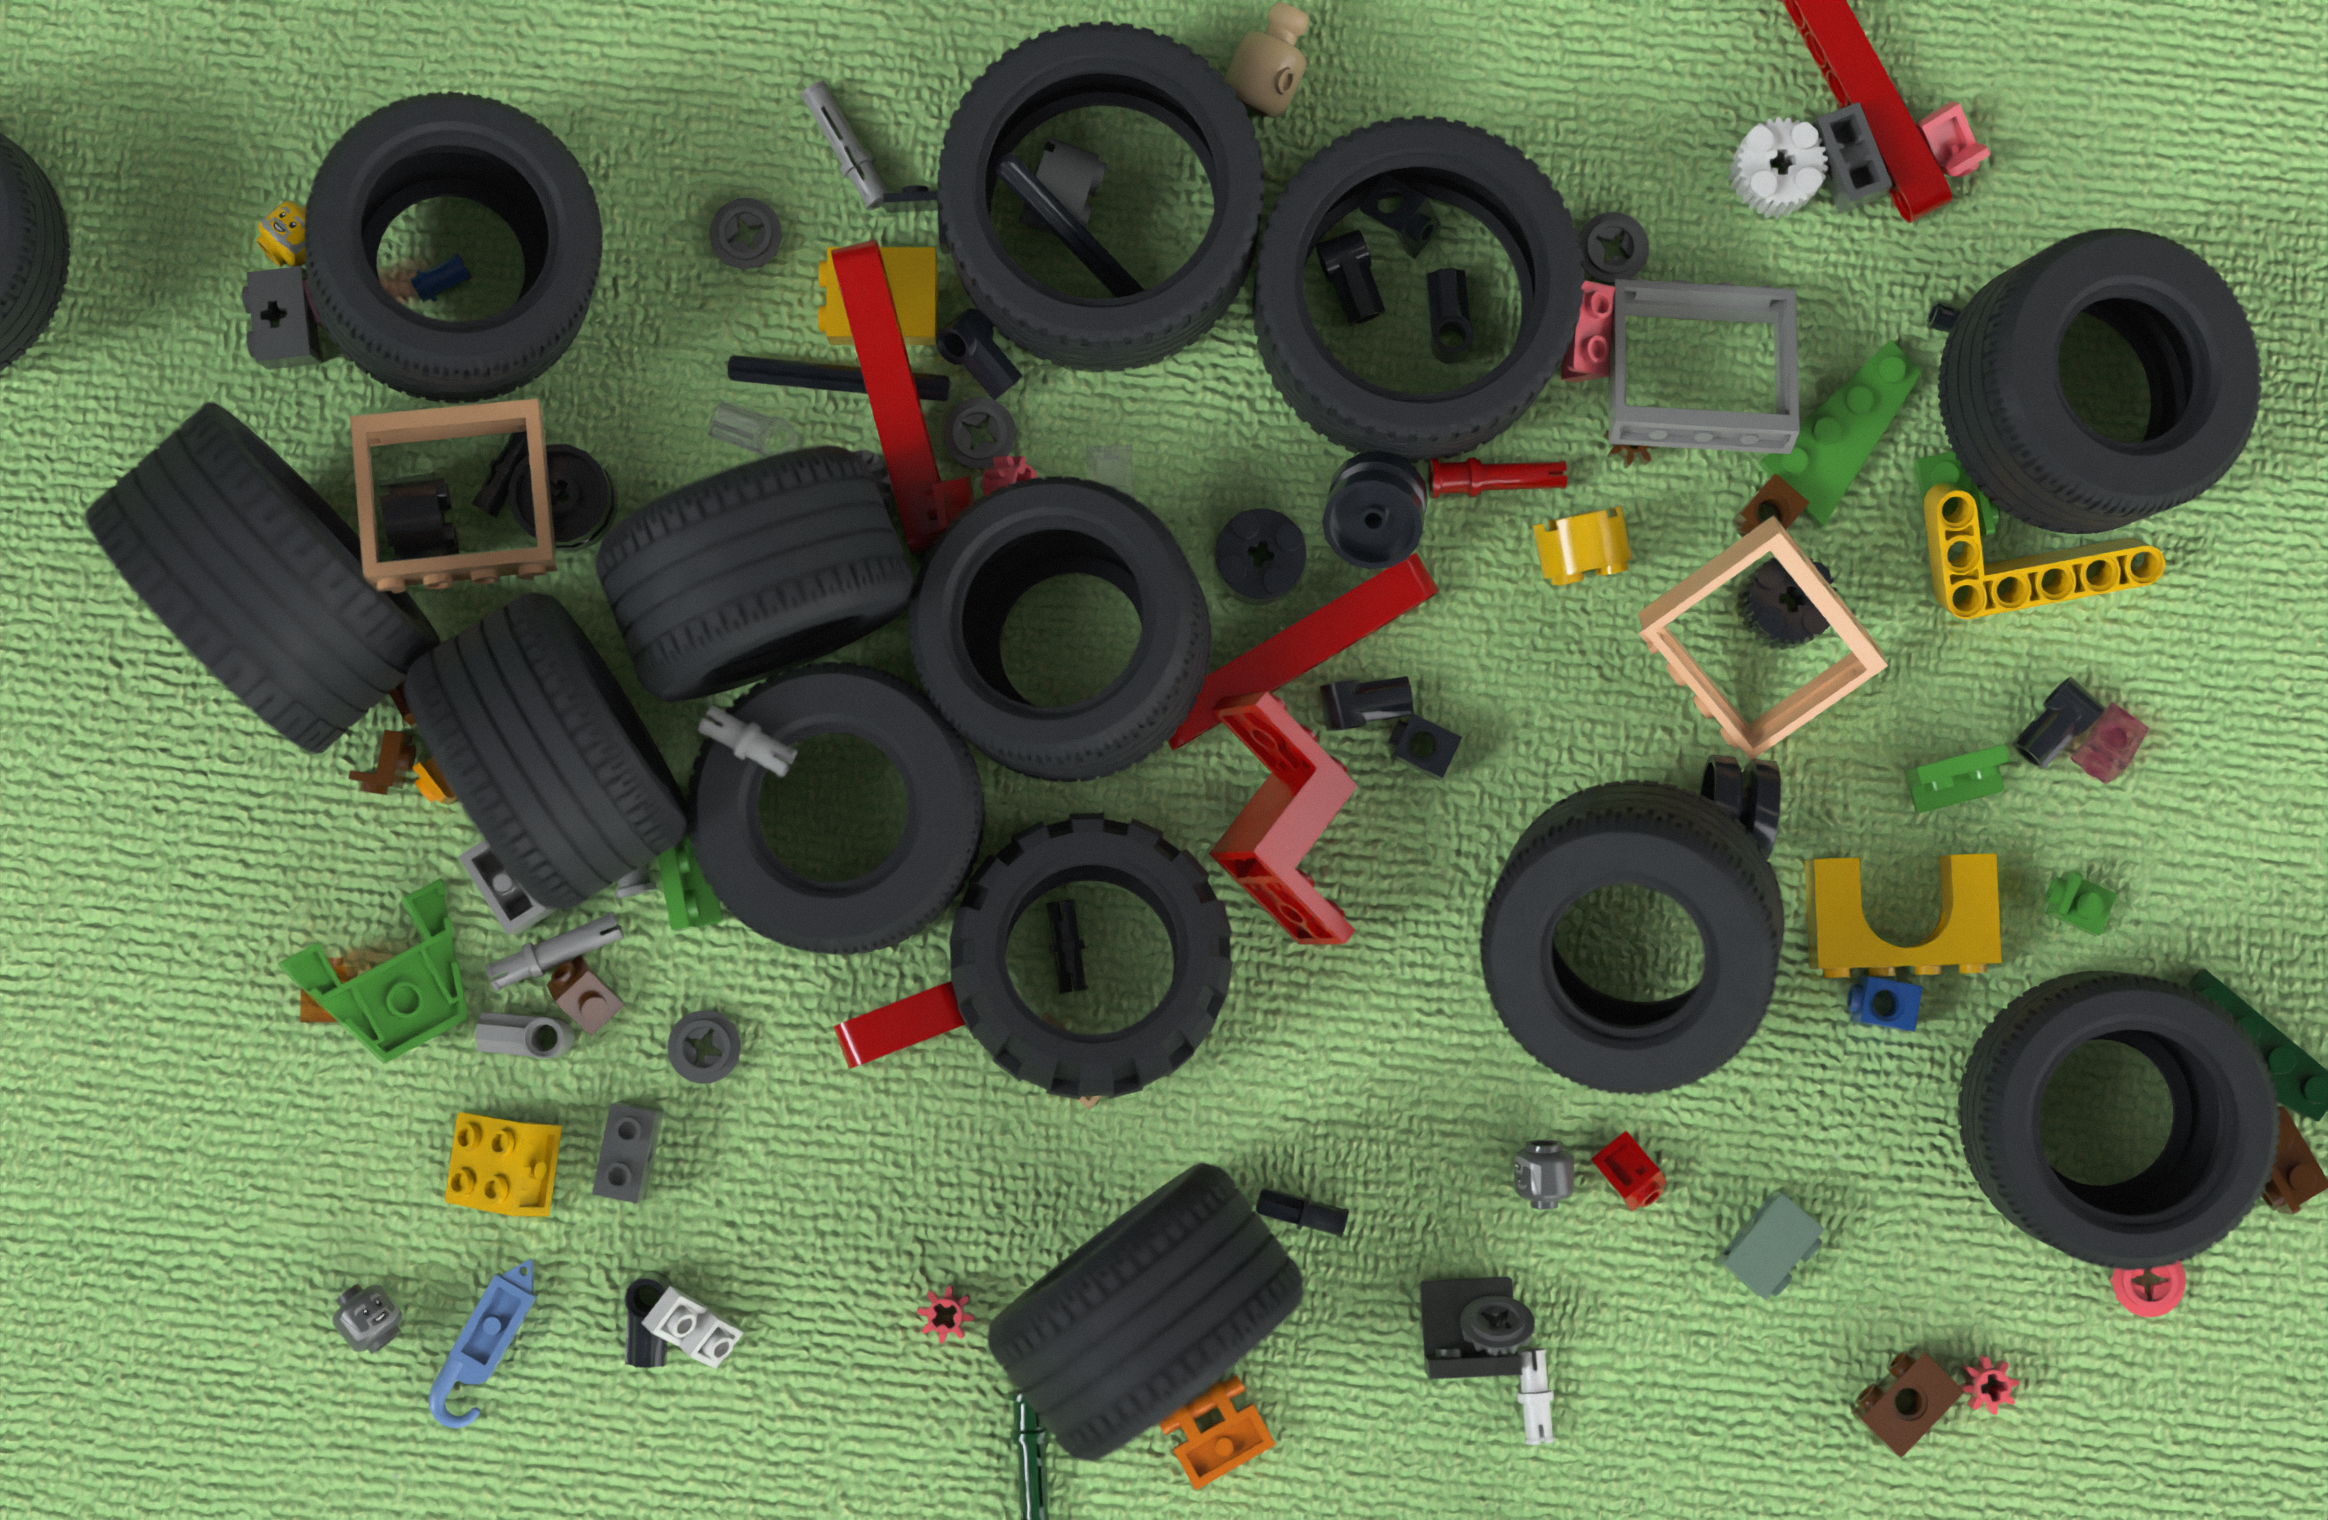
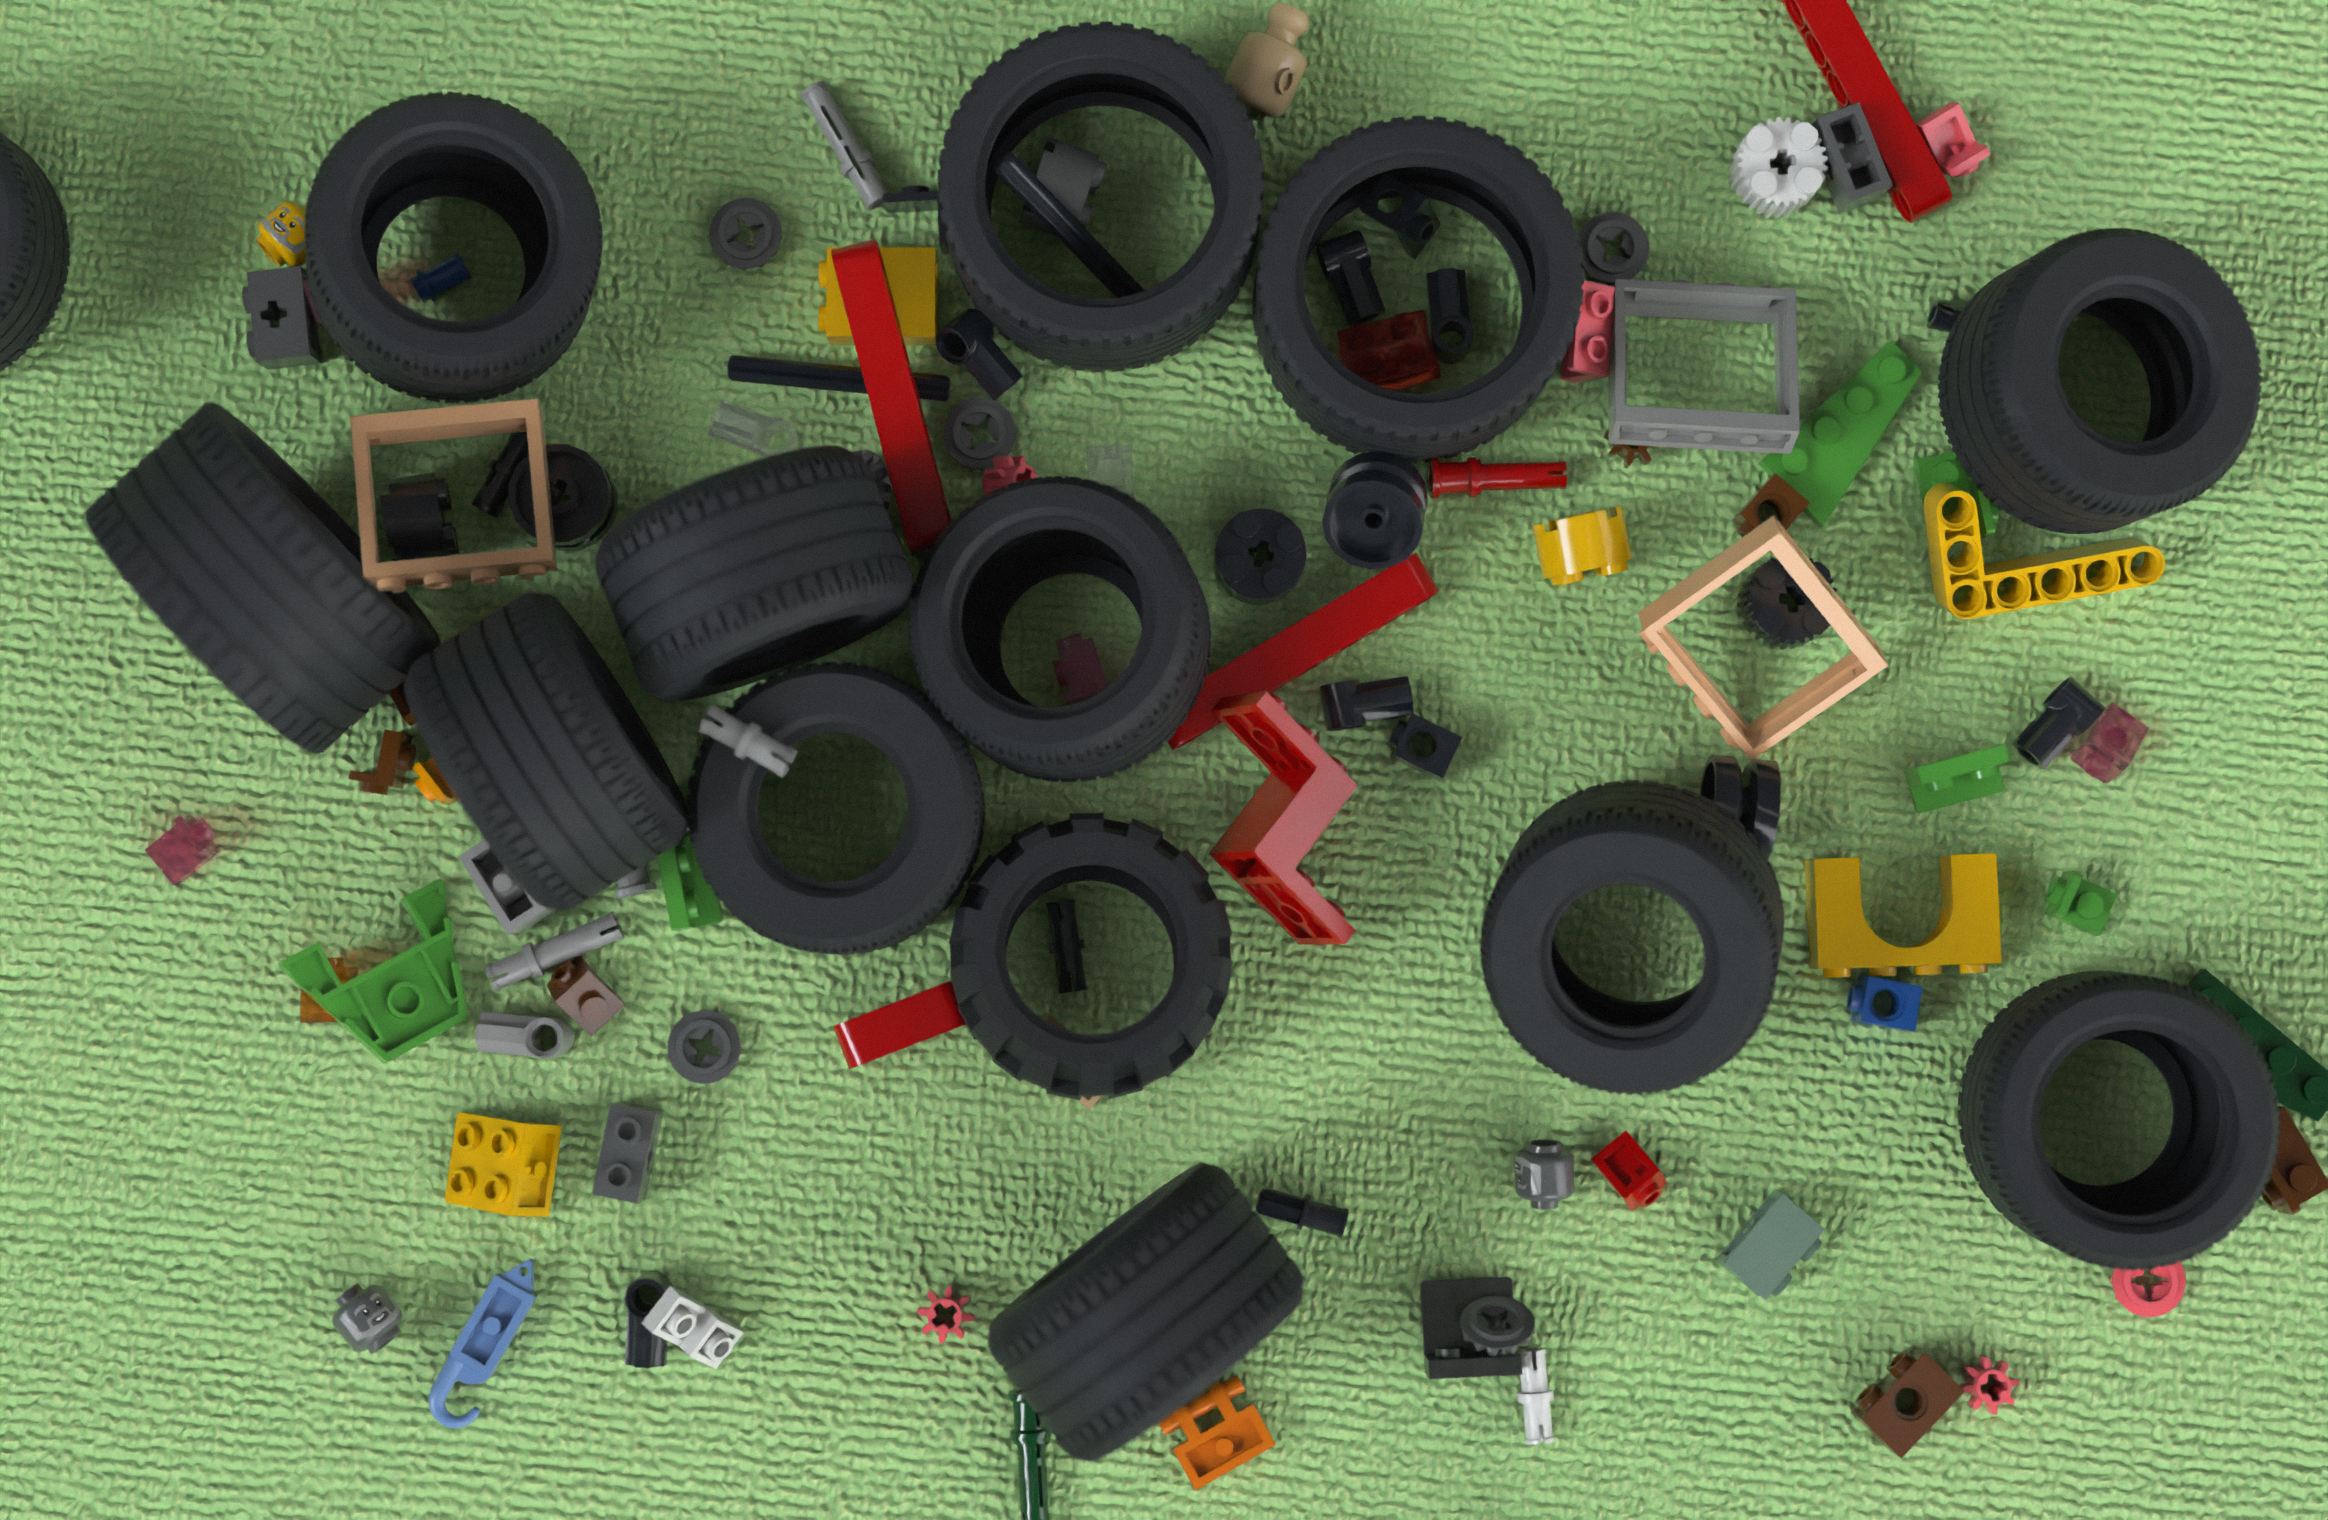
red slope [925,475,975,530] -> none
none -> clear pink bracket [145,814,221,885]
none -> clear pink brick [1052,633,1108,706]
none -> clear red bracket [1337,310,1440,390]

